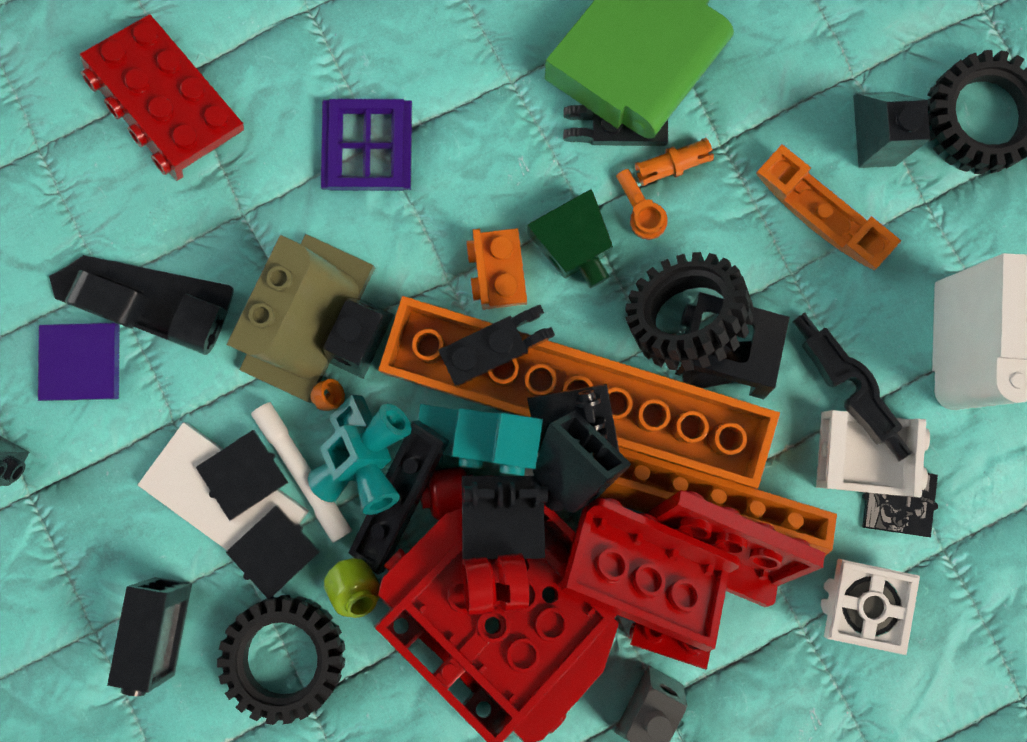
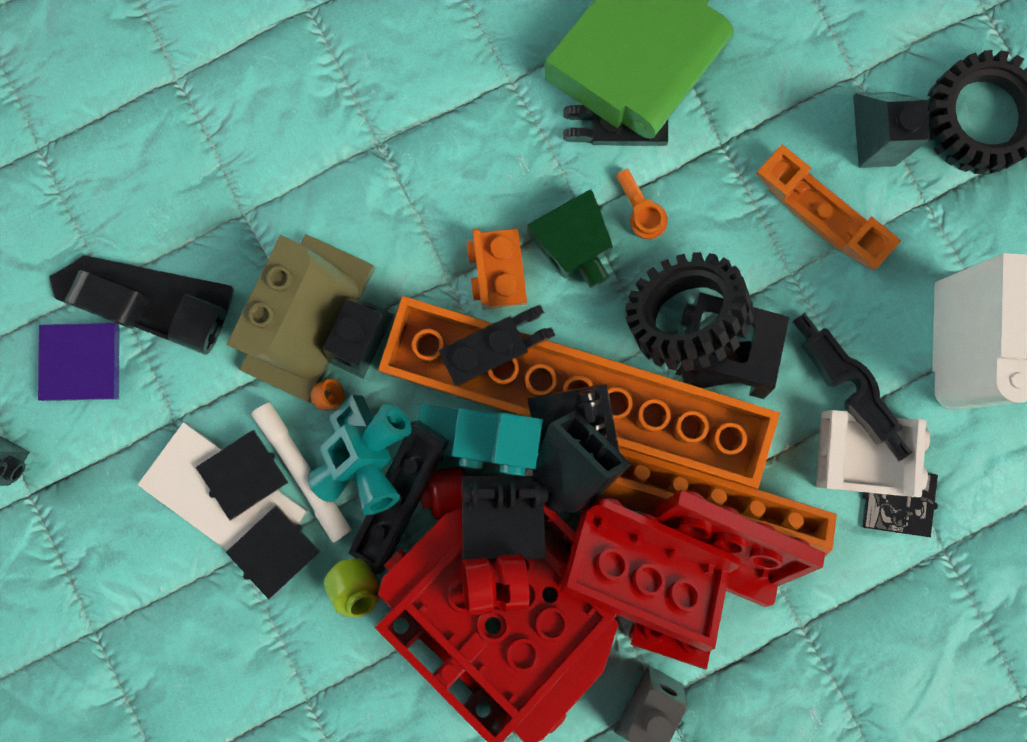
red bracket [80,14,244,181] -> none
black window [107,577,192,696] -> none
black tyre [217,595,346,725] -> none
dark purple piece [321,99,413,191] -> none
orange pin [635,138,714,186] -> none
white piece [820,559,920,655] -> none

